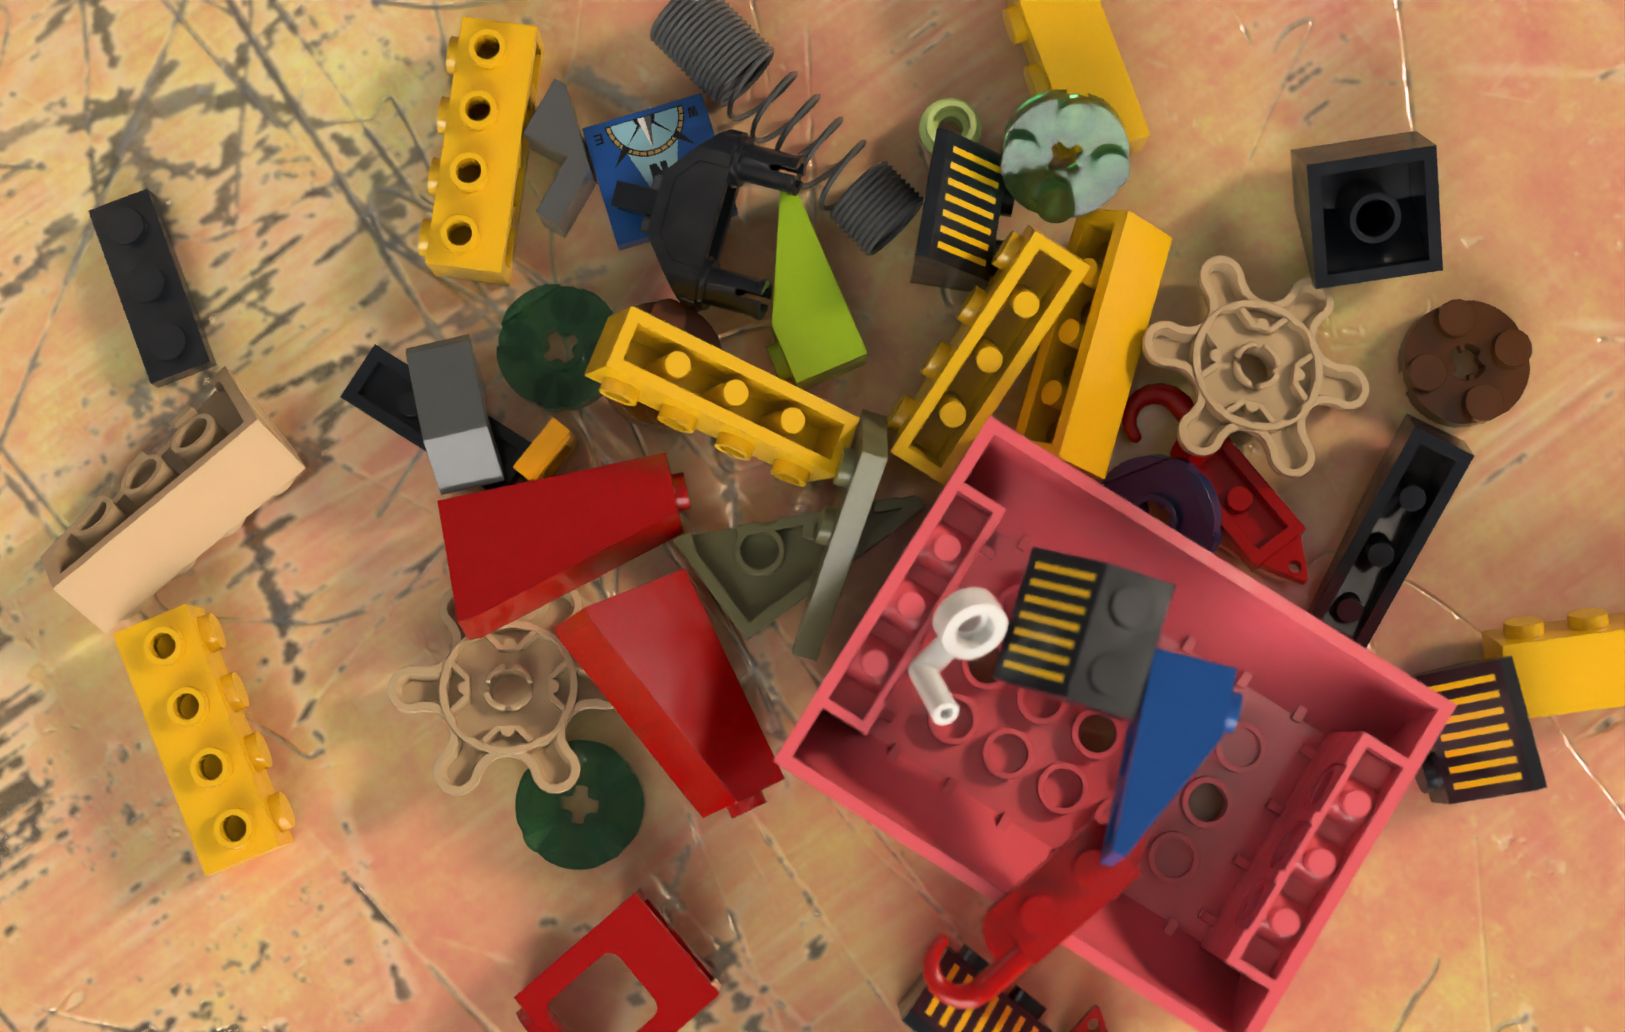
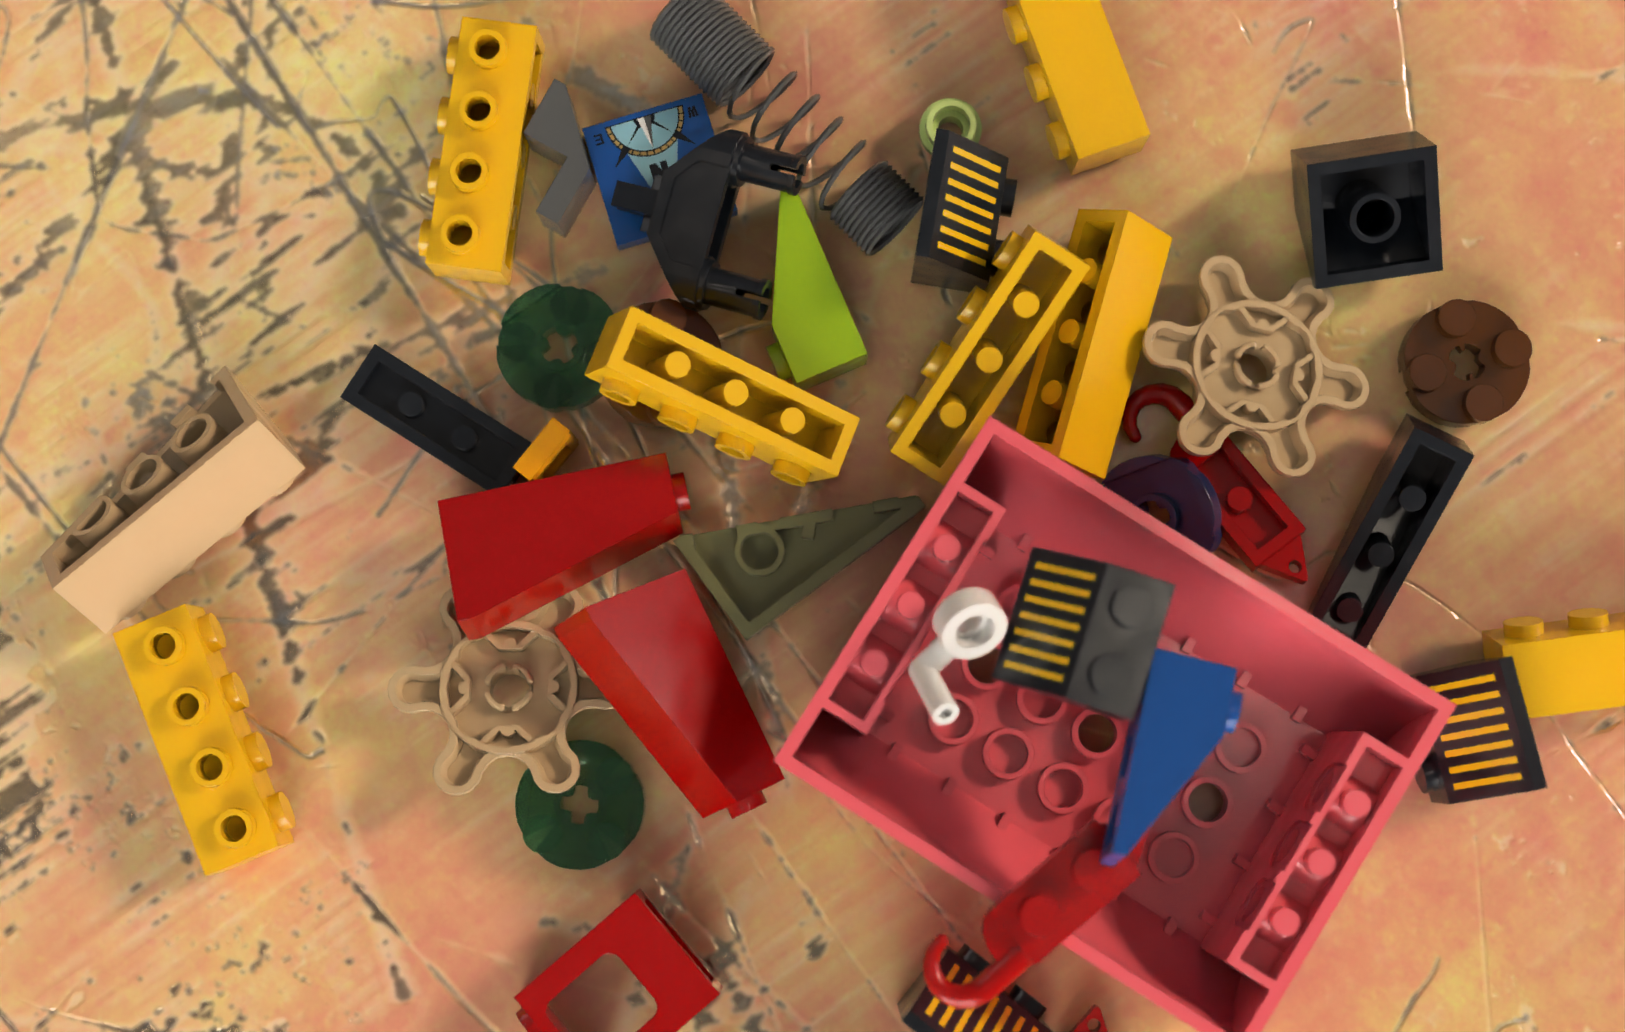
black plate [88,189,217,388] -> none
dark grey slope [406,334,504,495] -> none
olive wing [792,409,888,661] -> none
clear green plate [1000,89,1130,223] -> none

